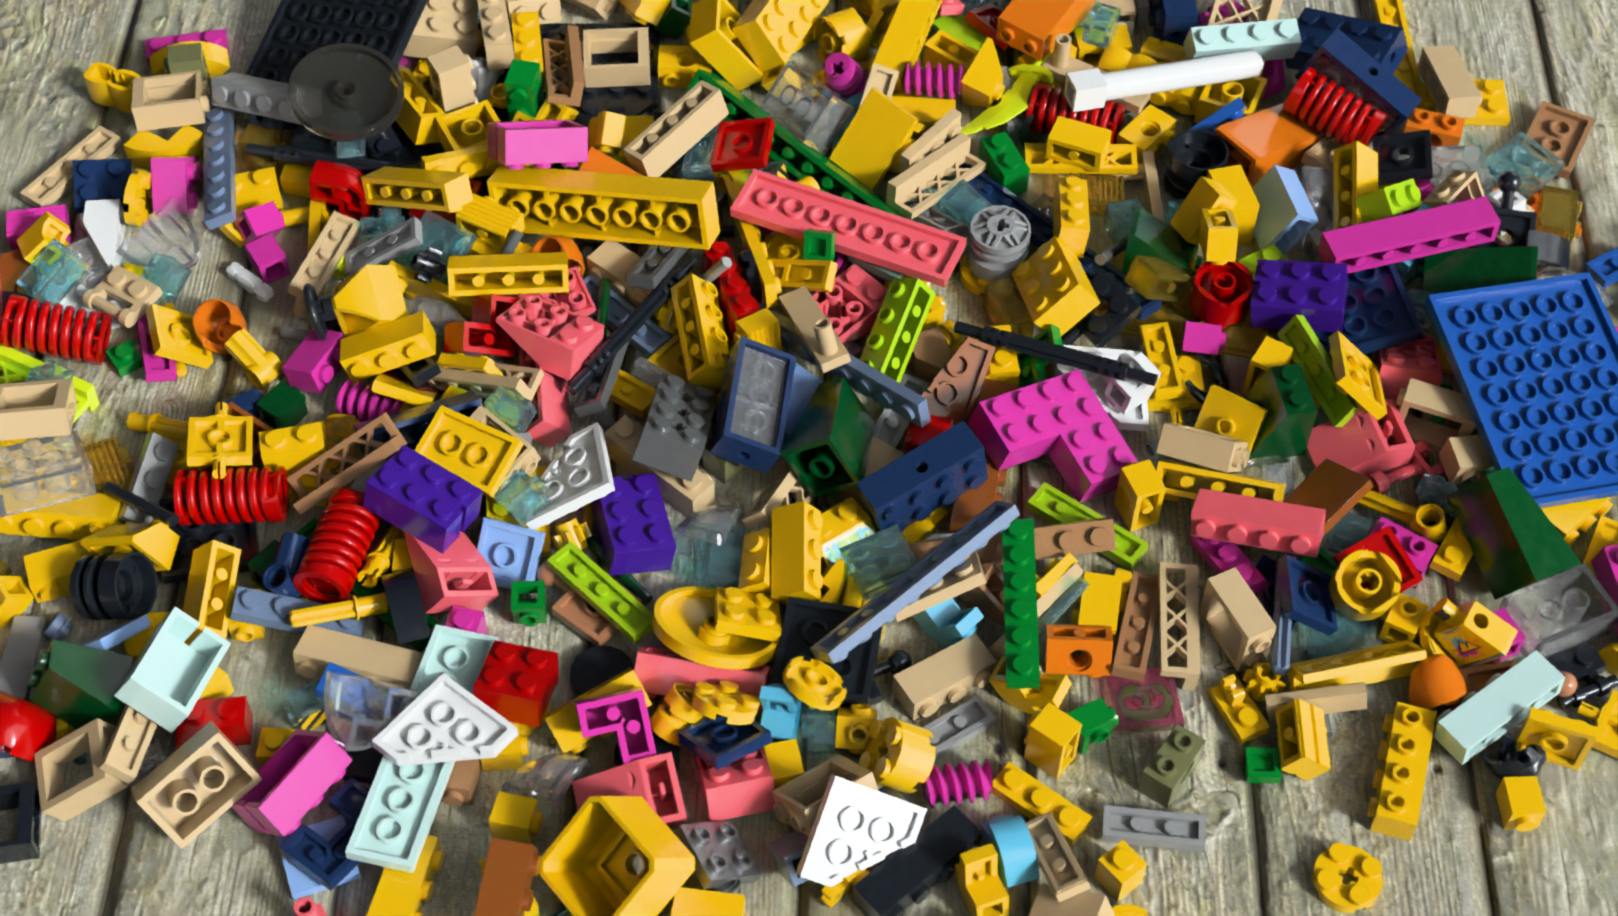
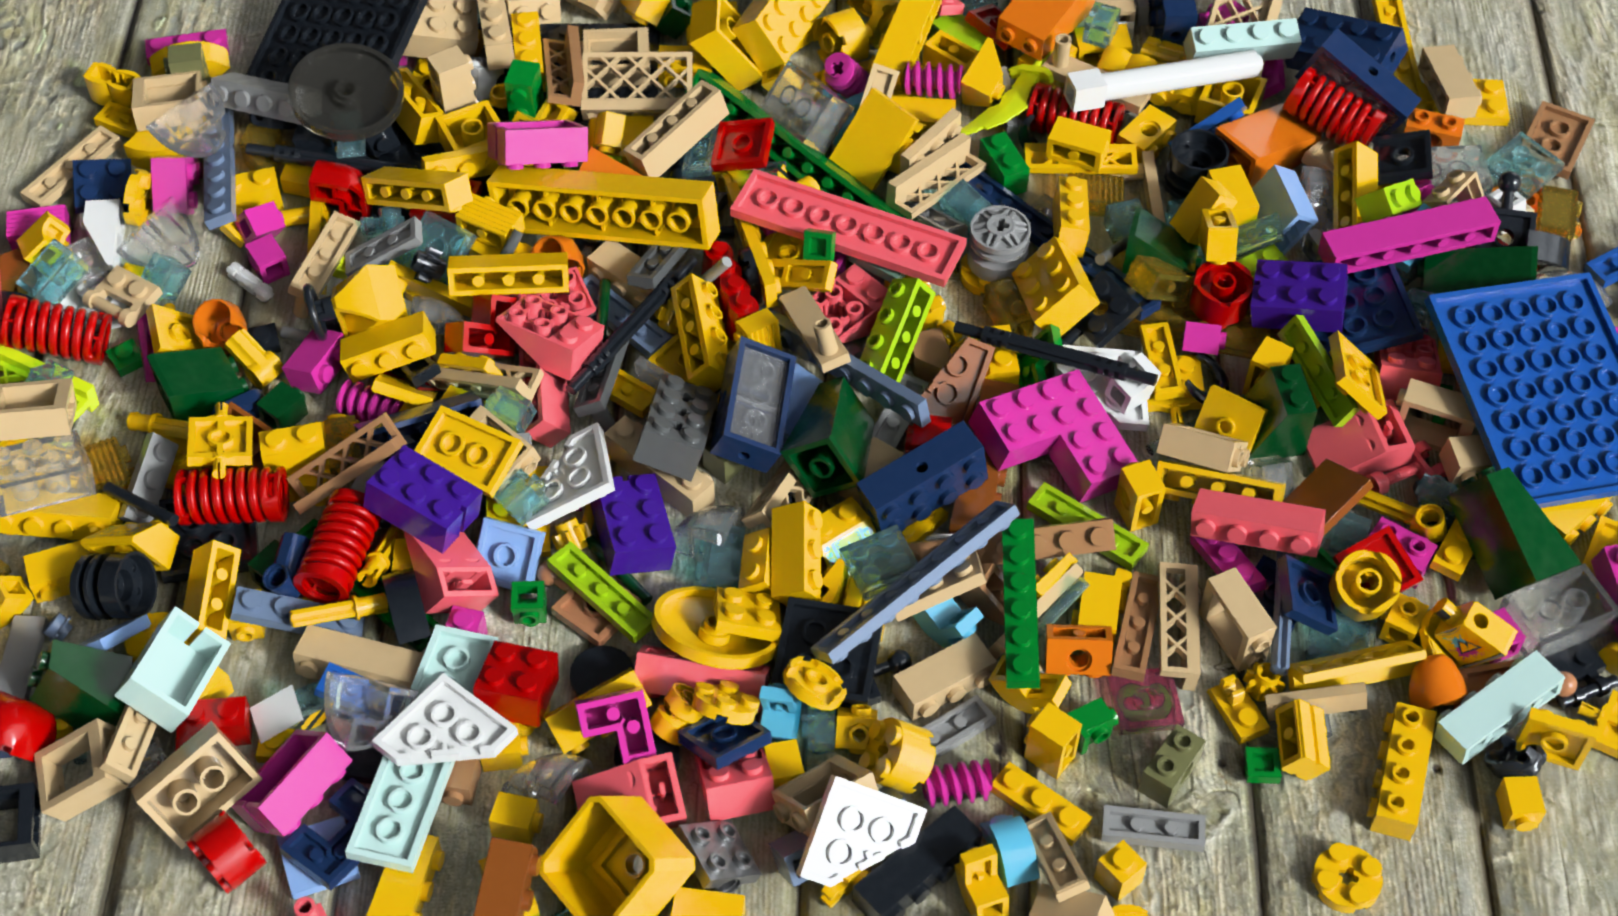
none -> yellow plate [93,101,153,138]
none -> clear brick [146,82,226,158]
none -> dark green slope [147,347,250,421]
none -> red brick [185,810,267,894]
none -> black plate [247,323,281,353]
none -> white sticker [250,684,304,743]
none -> tan fence [581,52,693,121]
none -> clear light blue plate [1198,212,1285,265]

